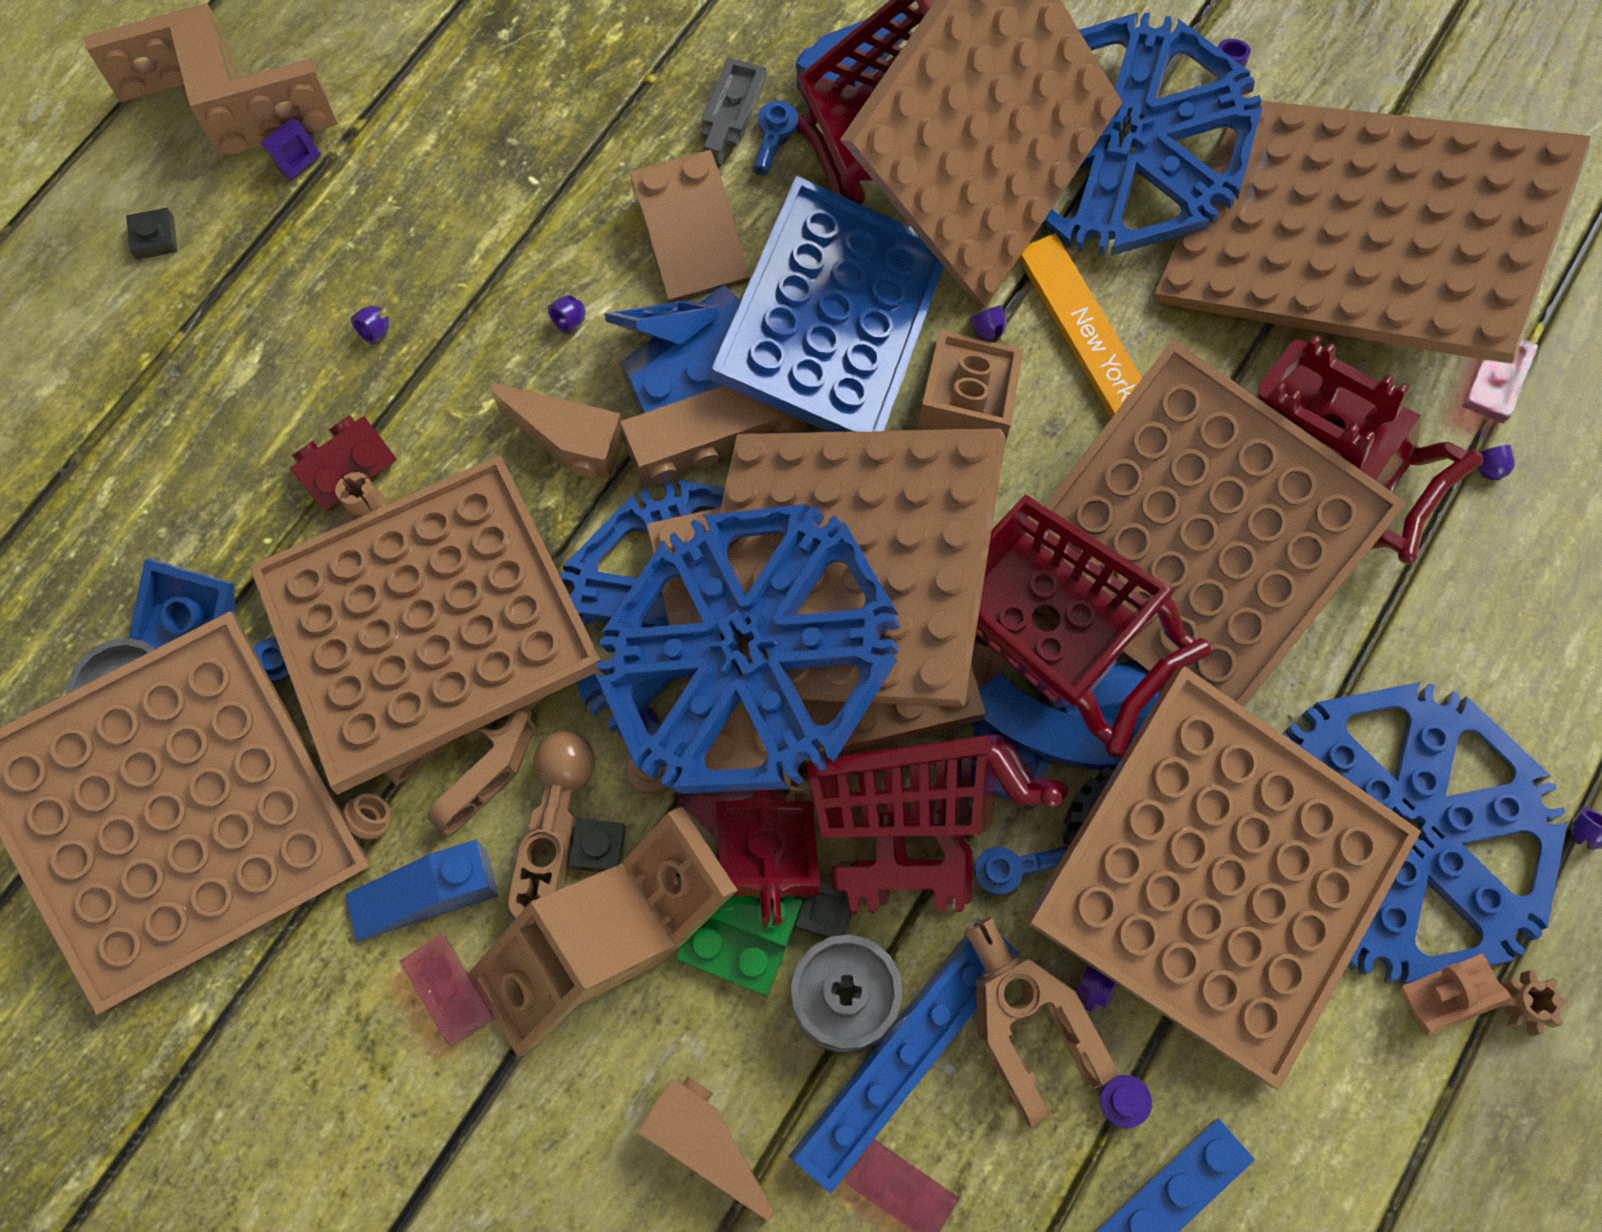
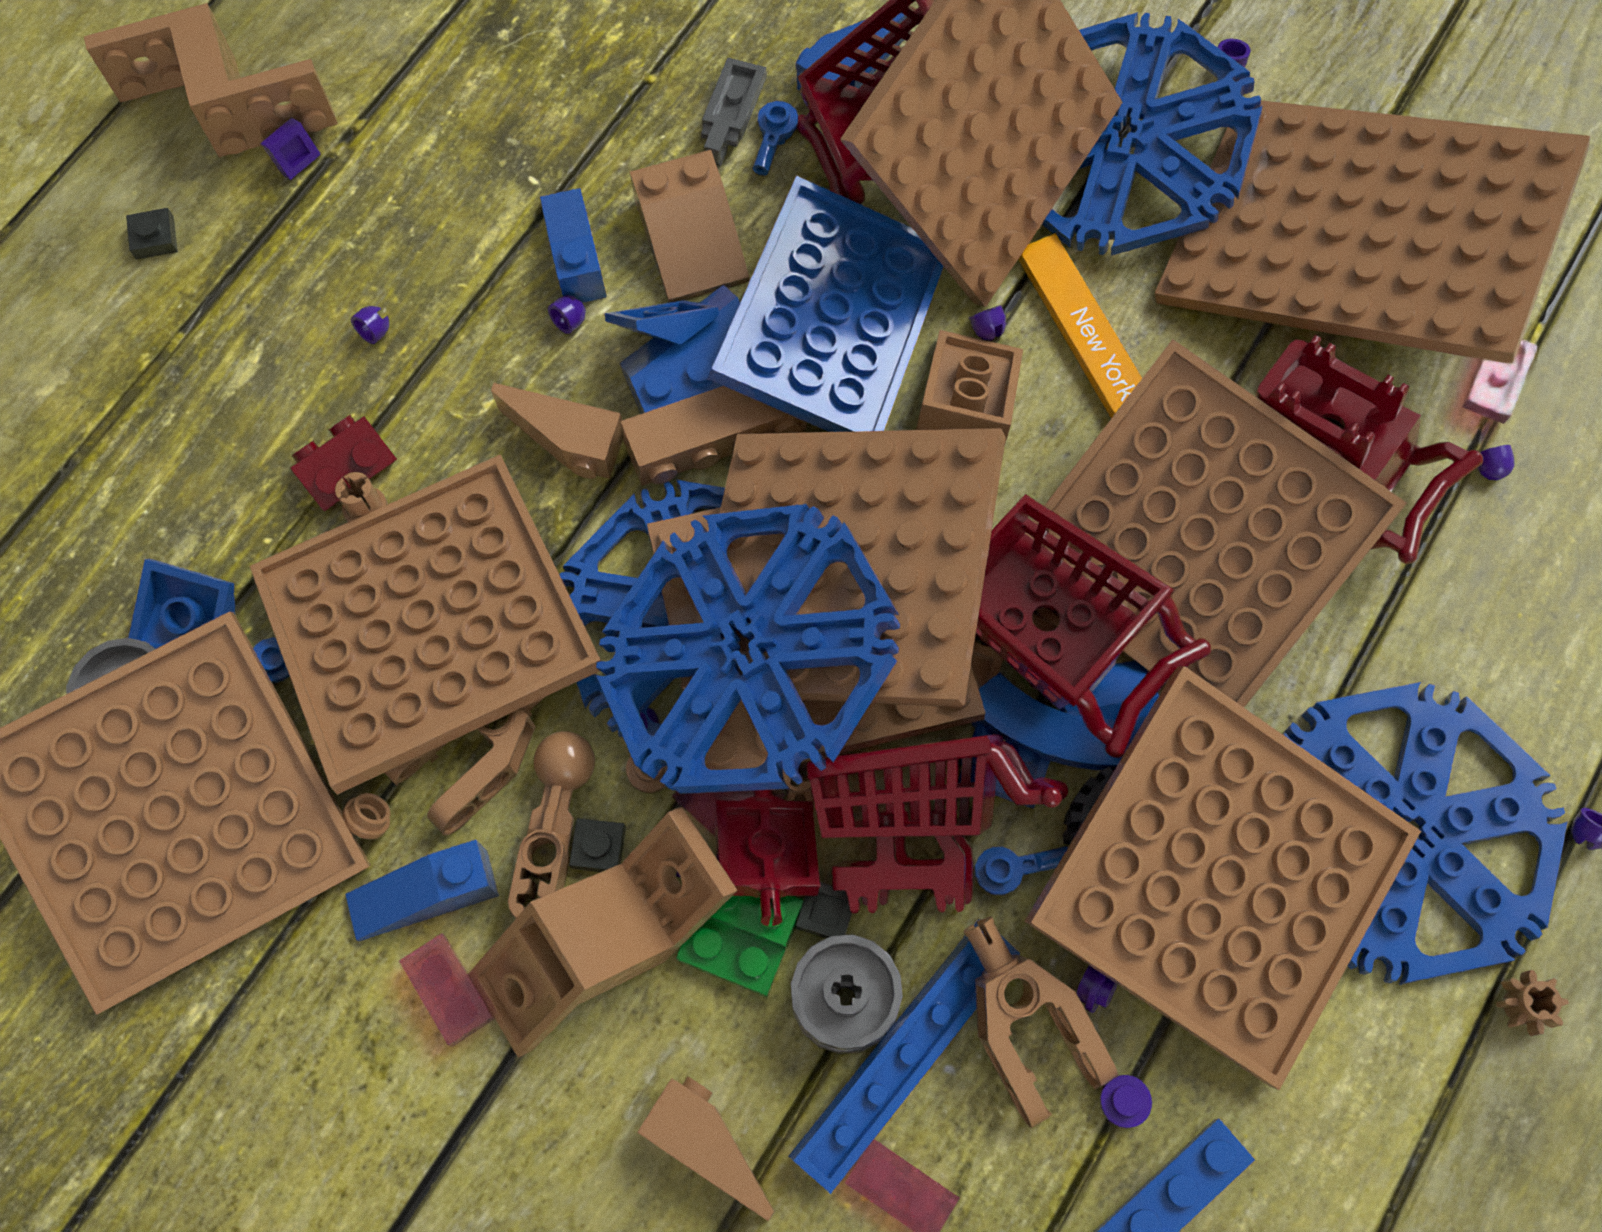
nougat hips [1399,953,1512,1036] -> none
none -> blue slope [540,188,607,303]

